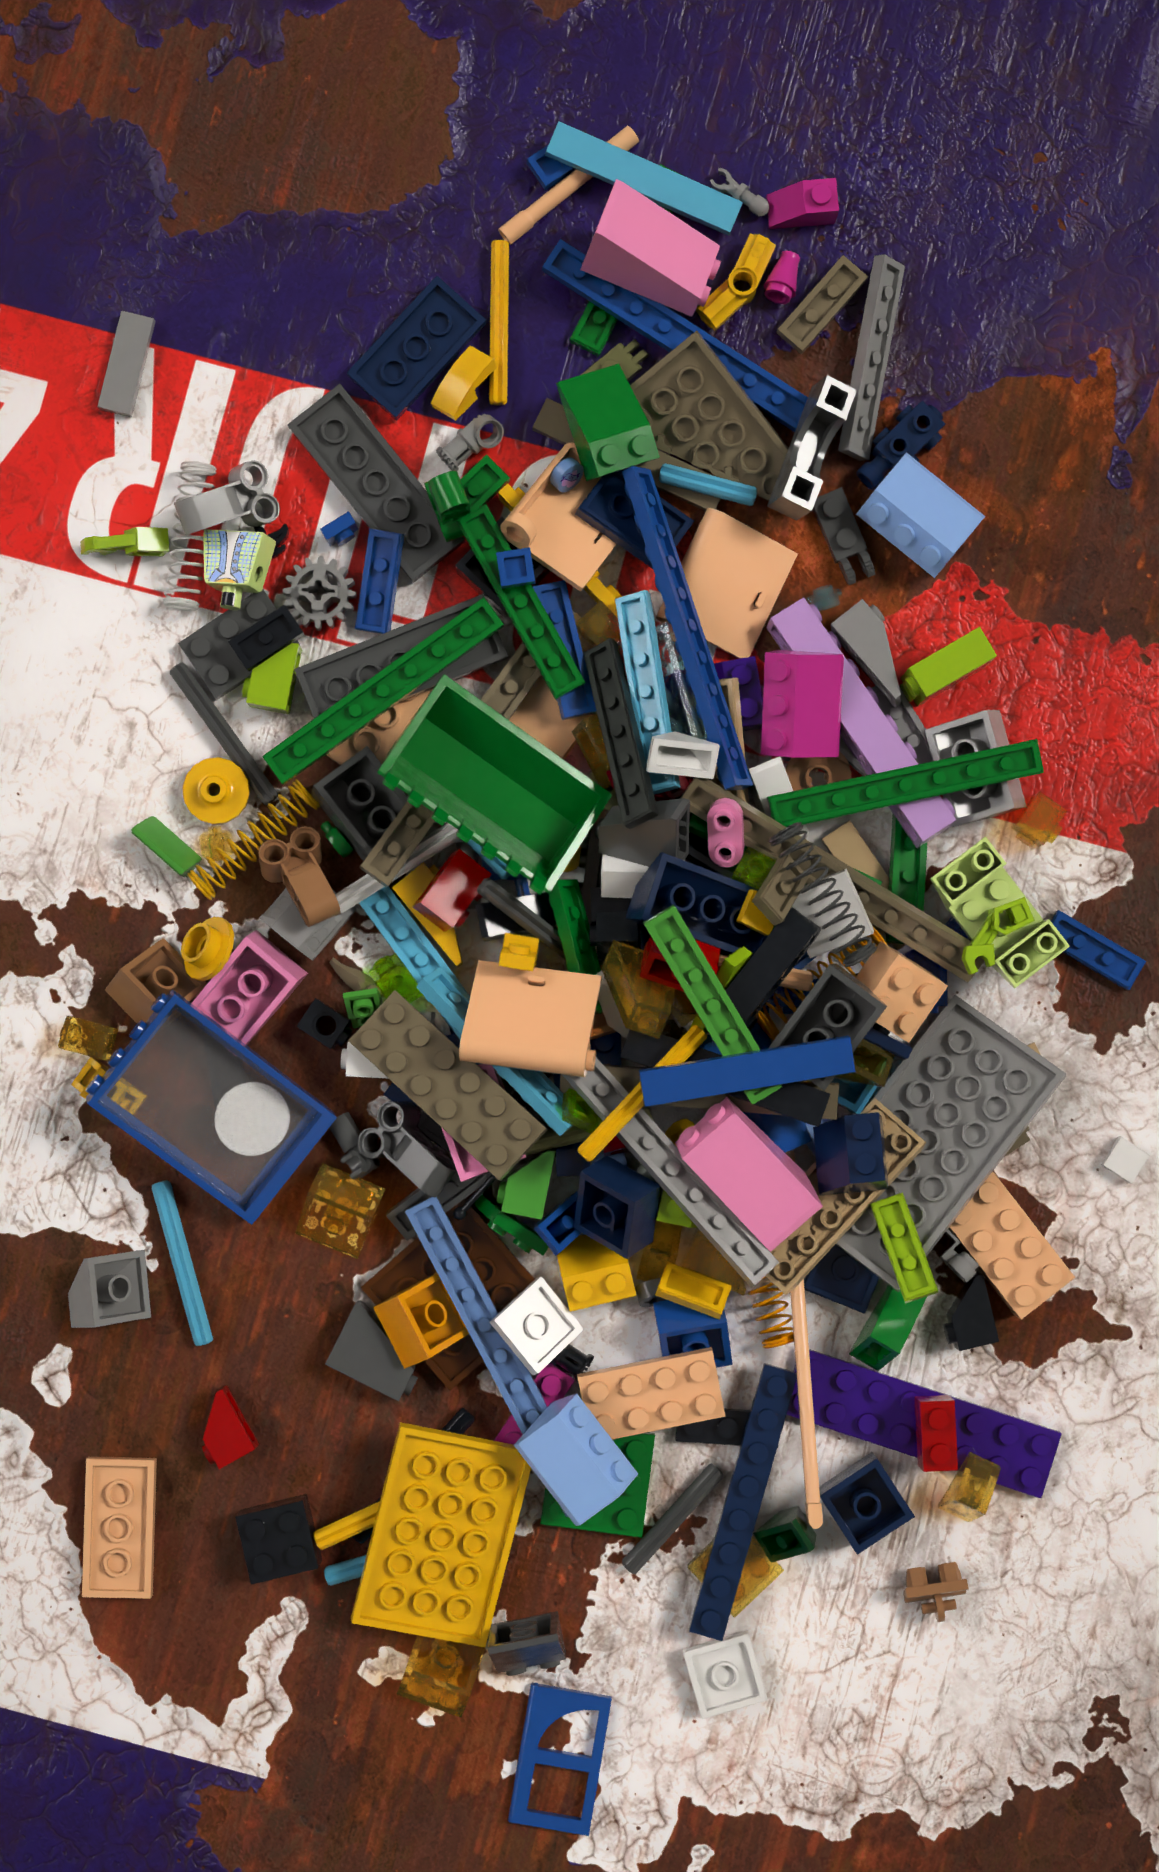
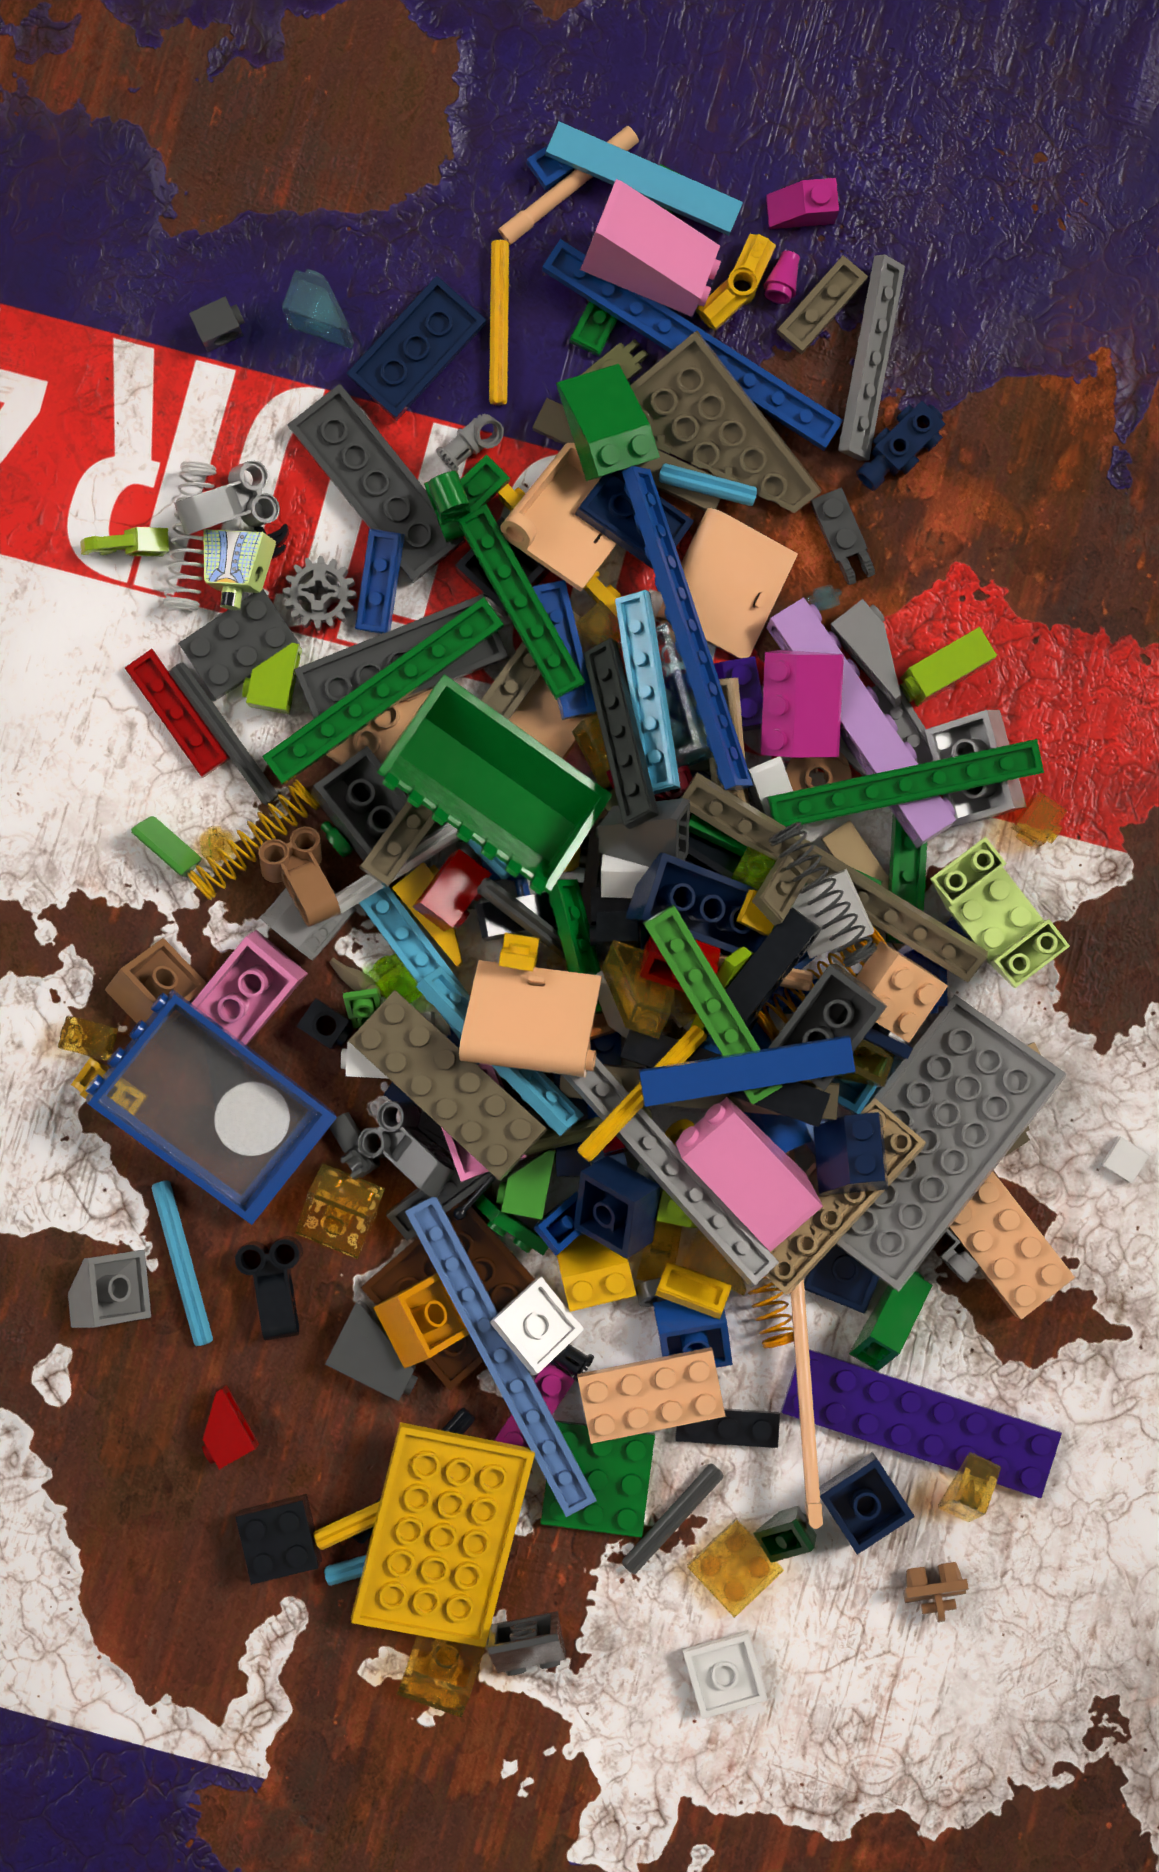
light nougat plate [82,1457,157,1599] -> none
light grey tile [97,311,156,417] -> none
yellow piece [181,916,234,981] -> none
yellow piece [182,757,250,824] -> none
black plate [228,604,305,672] -> none
blue plate [320,511,359,547] -> none
yellow slope [431,345,497,421] -> none
blue plate [496,547,535,589] -> none
blue window [508,1683,612,1836] -> none
light blue slope [514,1393,638,1526] -> none
medium blue tile [550,458,584,493] -> none
clear neon green tile [562,1088,598,1133] -> none
white slope [646,731,720,779] -> none
dark blue plate [689,1363,797,1641] -> none
bright pink plate [707,798,744,867] -> none
light grey piece [710,168,769,216] -> none
dark grey arch [767,375,857,521] -> none
light blue slope [856,452,985,578] -> none
lime tile [870,1192,938,1304] -> none
red brick [914,1395,958,1472] -> none
black slope [943,1272,999,1351] -> none
lime piece [962,897,1035,975] -> none
blue tile [1051,910,1146,990] -> none
none -> red tile [125,649,230,778]
none -> dark grey brick [189,296,245,352]
none -> black piece [235,1236,303,1341]
none -> clear light blue slope [282,269,354,349]

